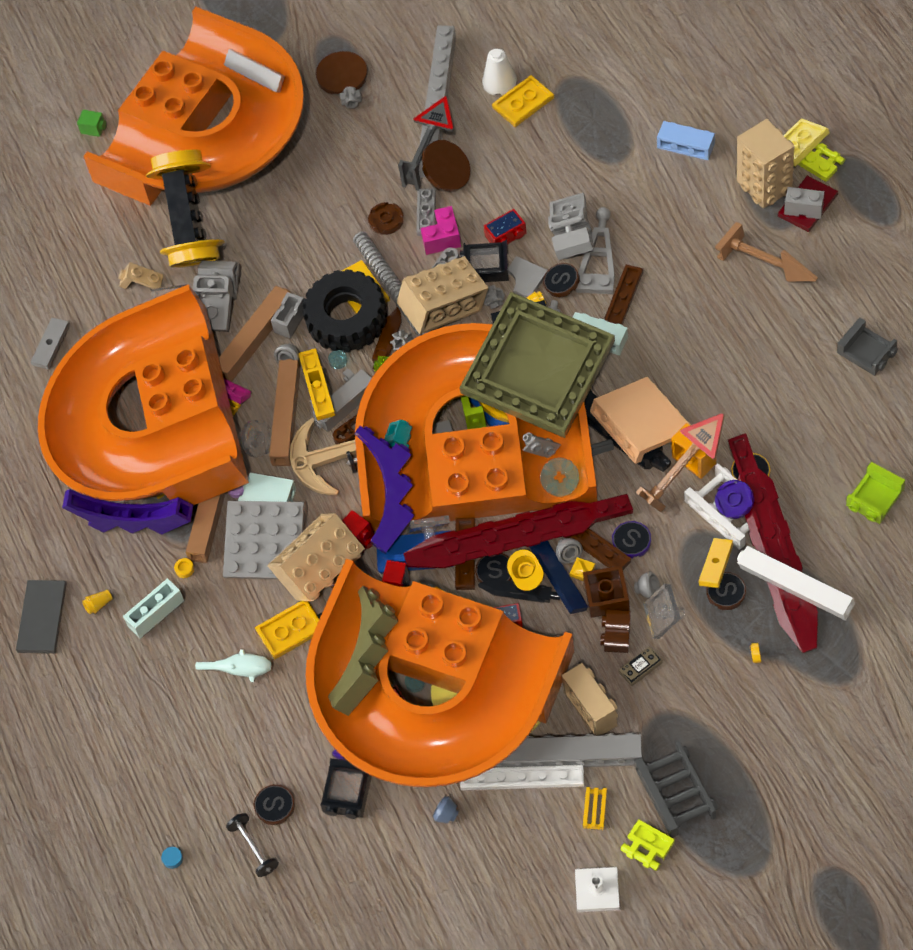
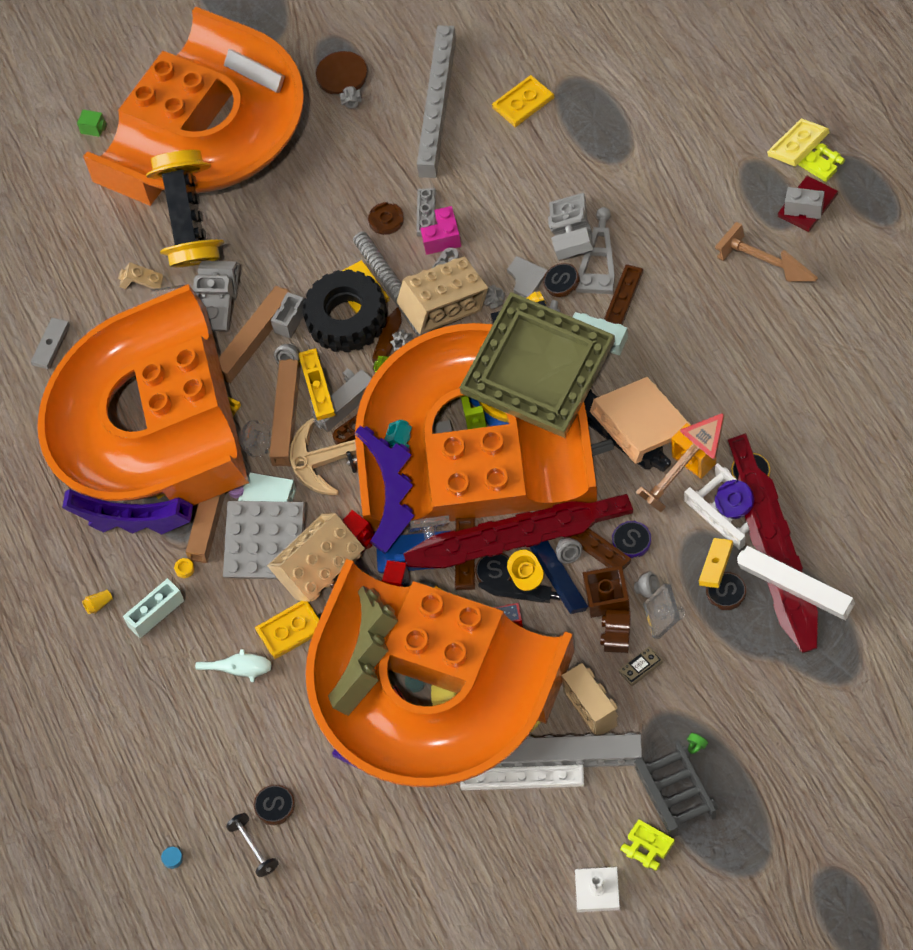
dark grey tile [16,580,67,653] -> none
dark pink tile [224,379,251,404] -> none
black window [320,758,372,819] -> none
clear light blue tile [328,350,347,369] -> none
dark grey piece [398,96,453,191] -> none
reddish brown tile [422,140,470,192] -> none
sand blue cone [433,796,459,823] -> none
black window [460,239,509,282] -> none
white cone [482,49,517,96] -> none
brick [483,209,527,245] -> none
light grey hinge [523,433,561,458] -> none
clear light blue plate [540,458,579,497] -> none
yellow tile [569,557,595,581] -> none
yellow tile [583,787,607,830] -> none
light blue brick [657,121,715,160] -> none
tan brick [737,119,795,209] -> none
yellow tile [750,643,762,663] -> none
dark grey panel [837,317,898,376] -> none
lime panel [846,462,905,524] -> none
none -> bright green tile [687,733,708,754]

